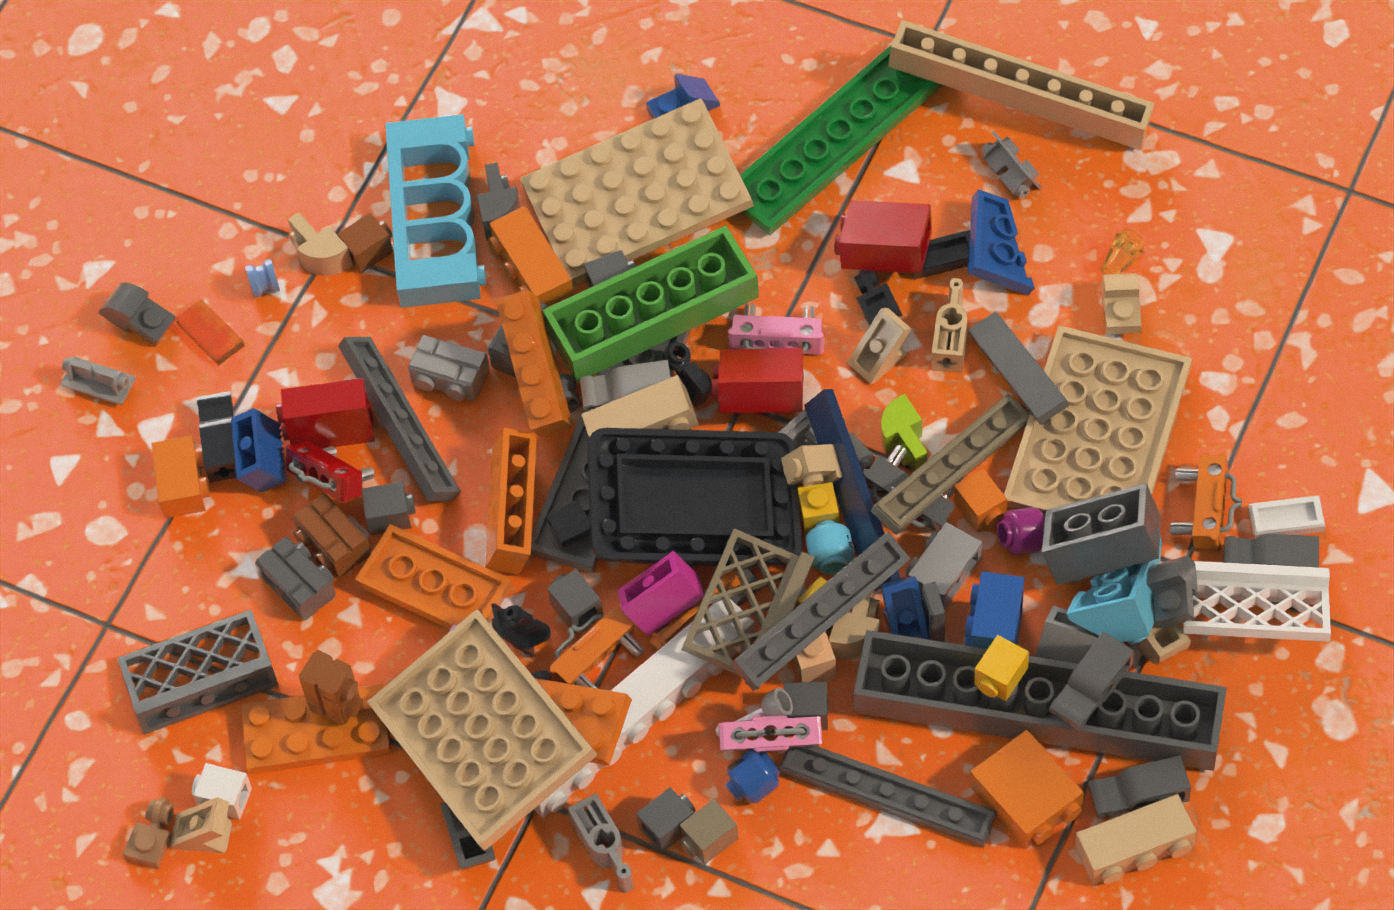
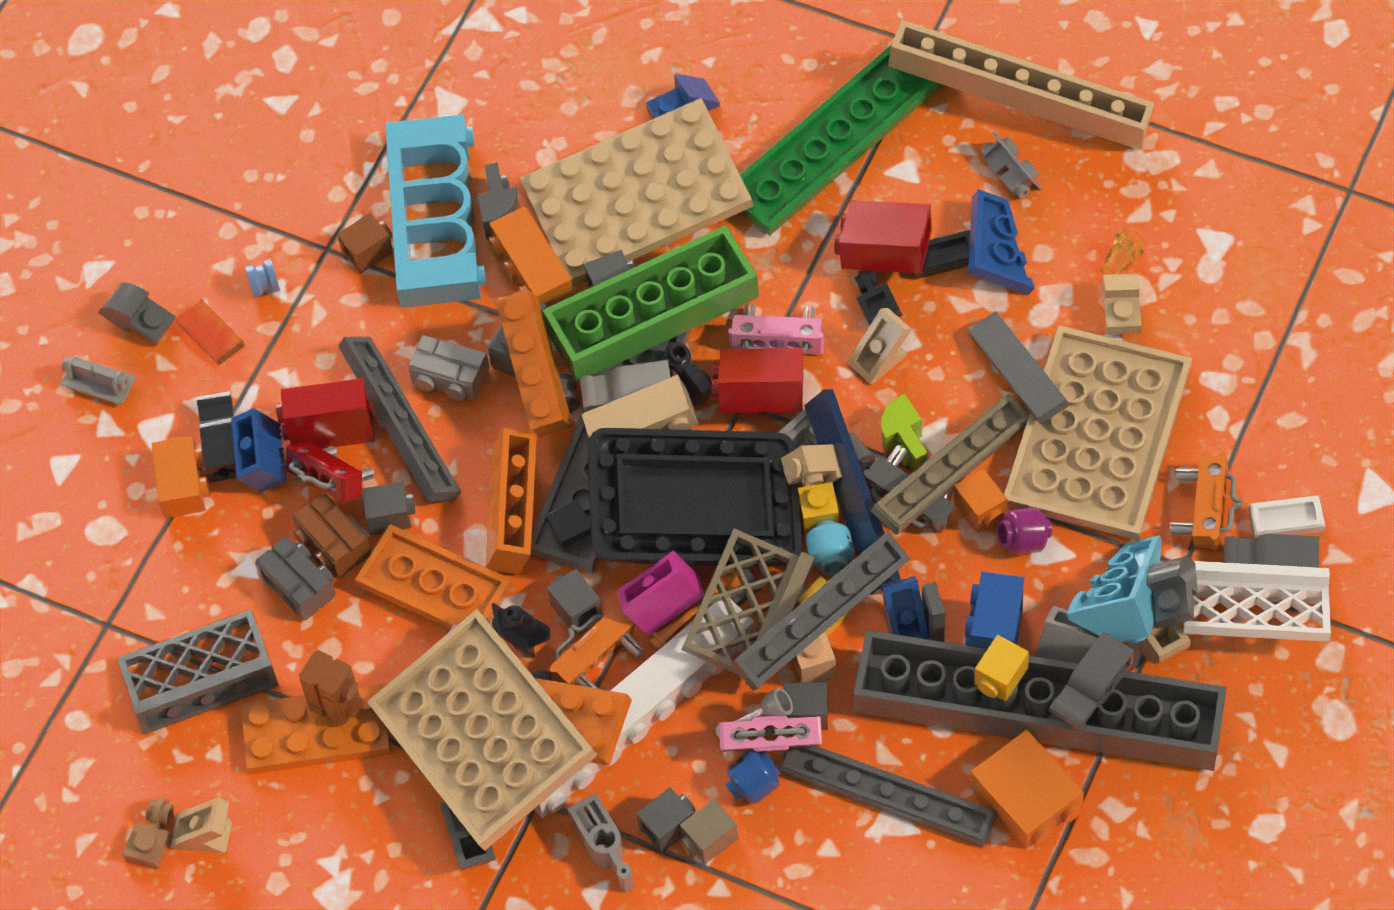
white brick [192,763,252,820] -> none
tan brick [288,212,353,276] -> none
tan brick [829,590,880,660] -> none
light grey brick [906,522,982,611] -> none
tan piece [932,278,967,373] -> none
dark grey brick [1042,483,1161,585] -> none
tan brick [1075,794,1197,885] -> none
dark grey piece [1088,755,1191,818] -> none

